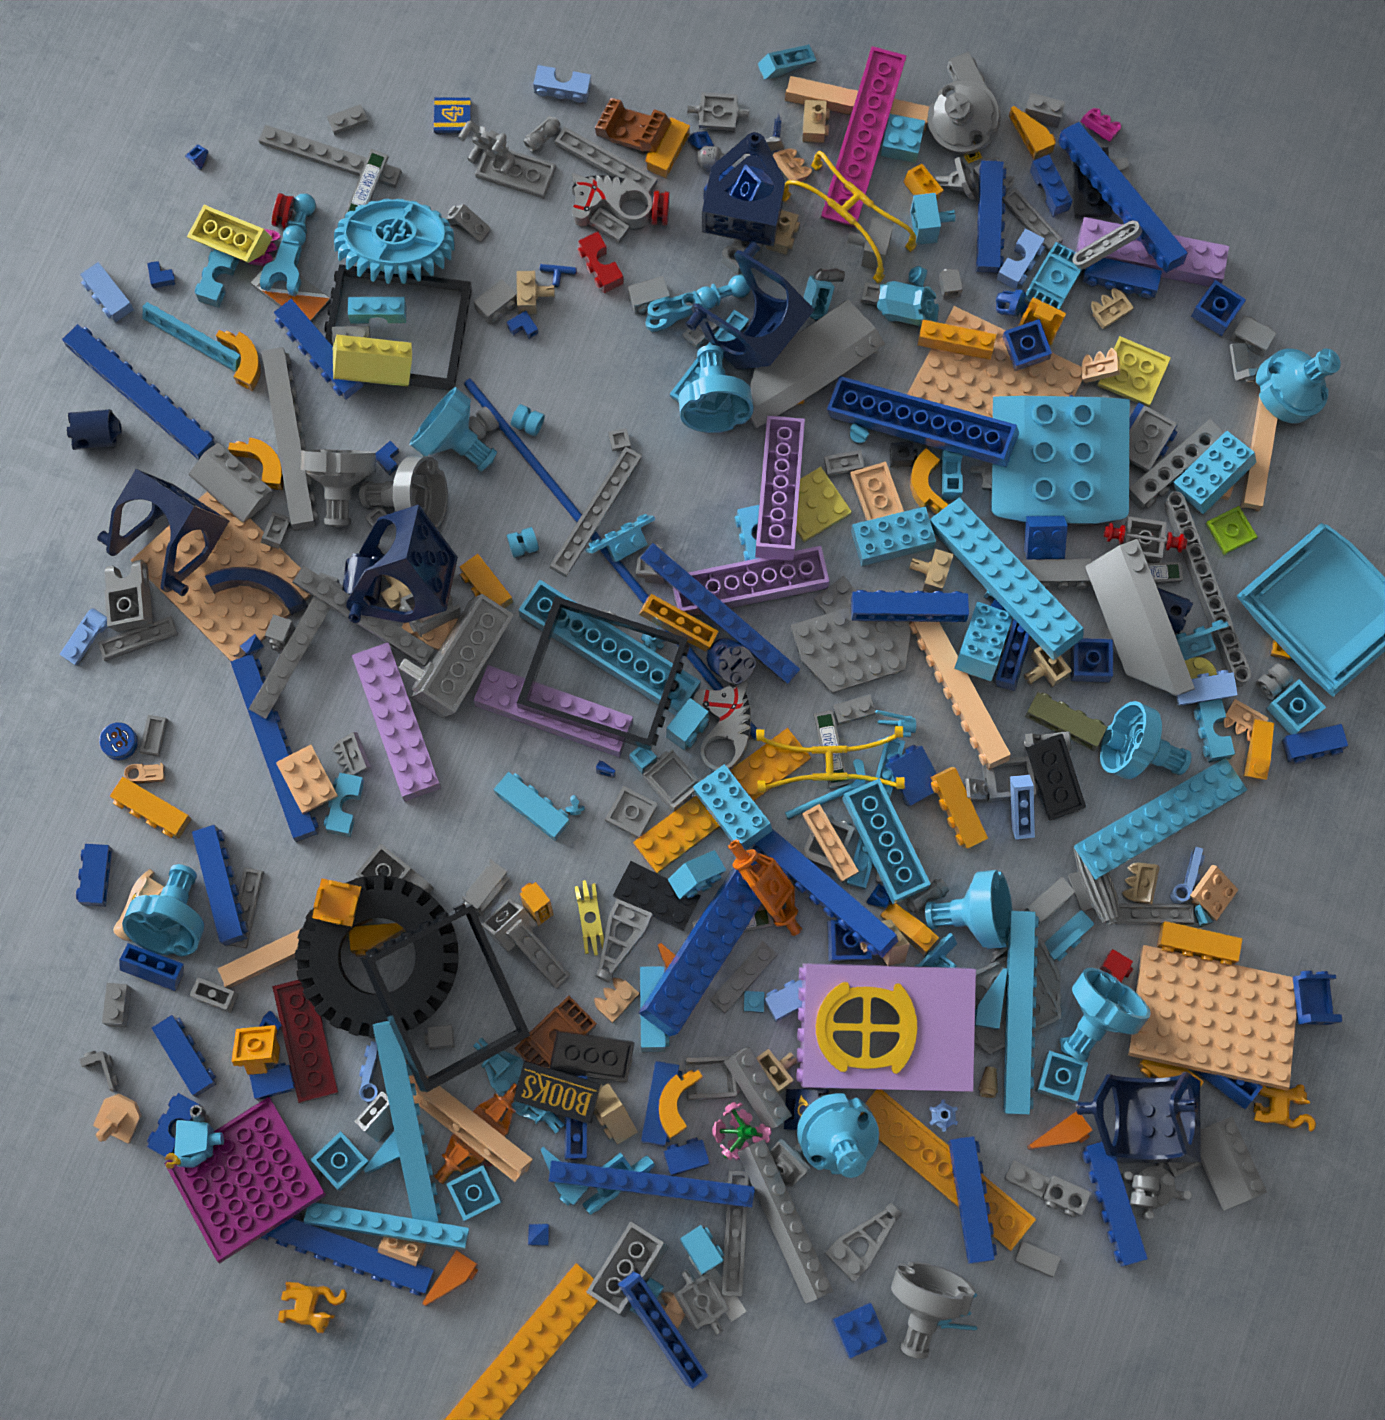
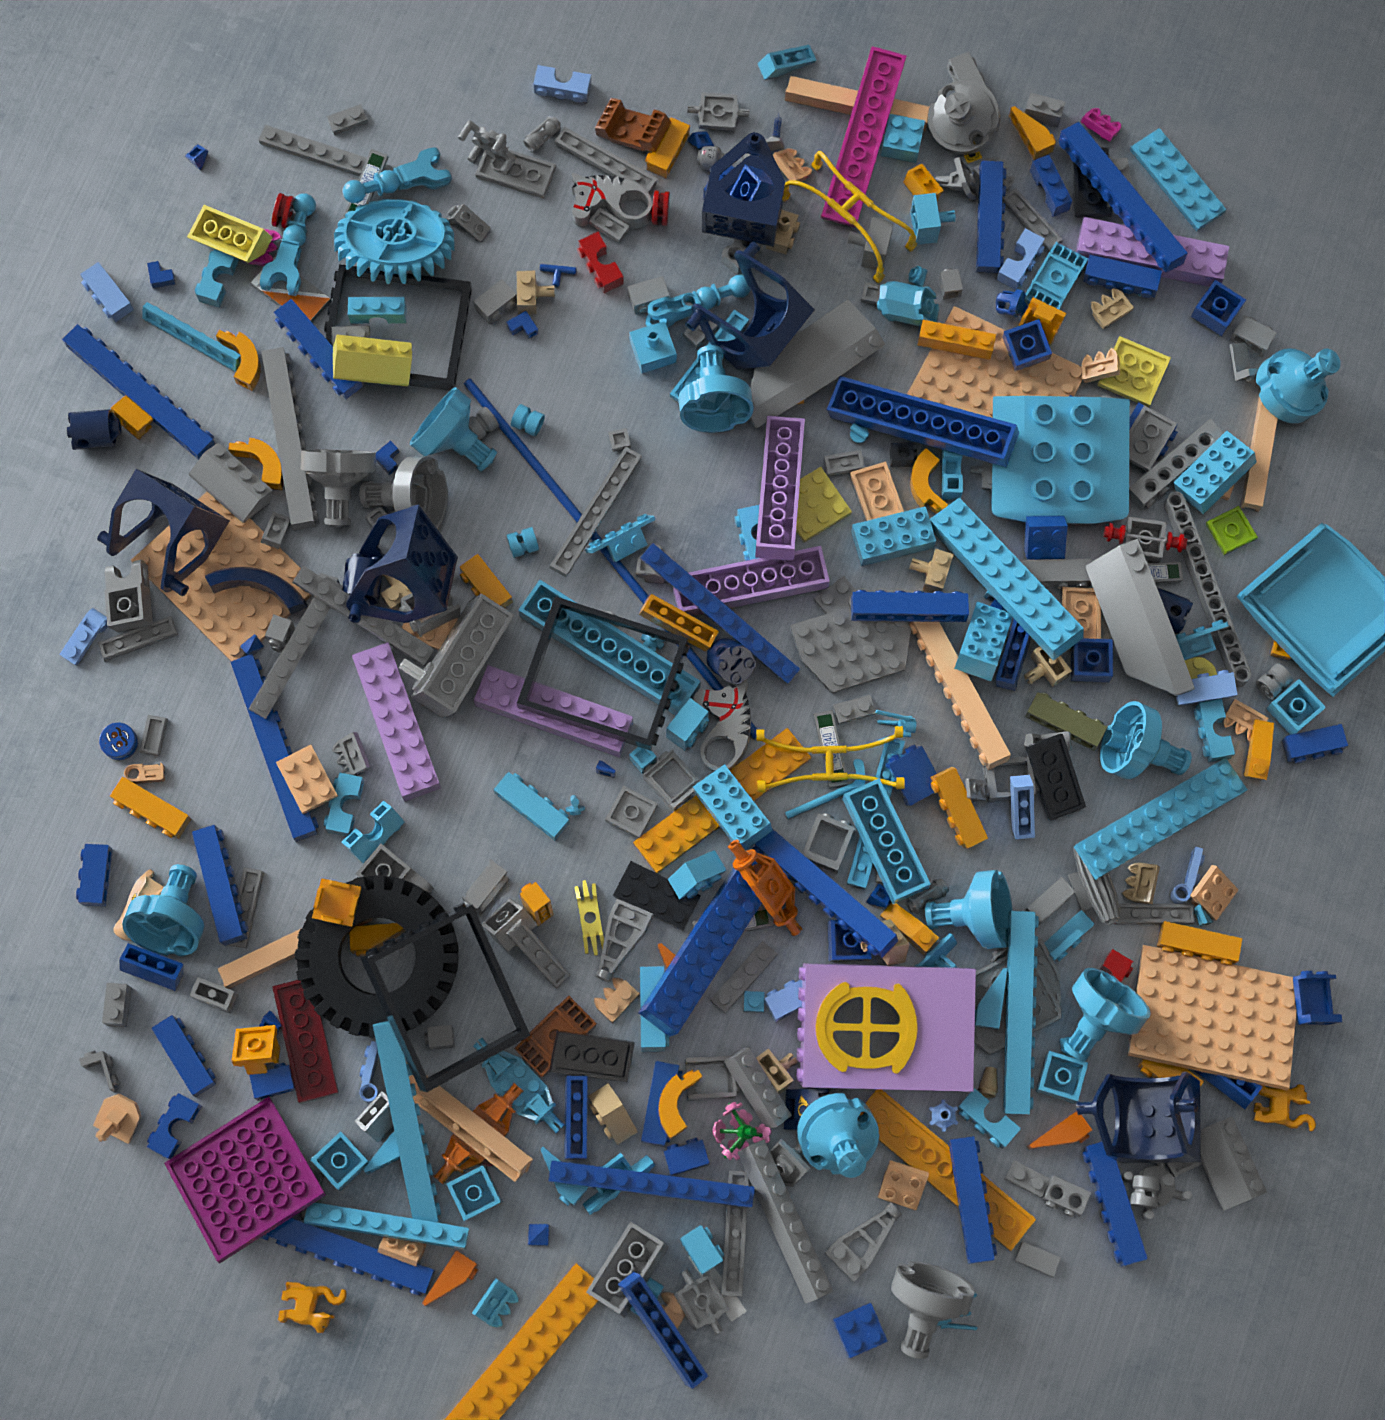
medium azure torso [165,1105,224,1169] -> none
blue tile [434,97,471,133] -> none
black tile [513,1061,602,1124] -> none
tan brick [802,100,830,143] -> none
light nougat plate [802,804,859,882] -> none
medium azure torso [804,268,845,321] -> none
light grey plate [1073,221,1142,269] -> none
none -> light orange hinge [111,395,153,440]
none -> medium azure arch [342,801,405,863]
none -> medium azure piece [343,147,452,204]
none -> medium azure plate [472,1278,519,1327]
none -> medium azure brick [629,321,677,374]
none -> light nougat plate [878,1160,929,1210]
none -> medium azure arch [957,1088,1021,1148]
none -> light nougat plate [1061,587,1101,639]
none -> medium azure plate [1130,128,1227,232]

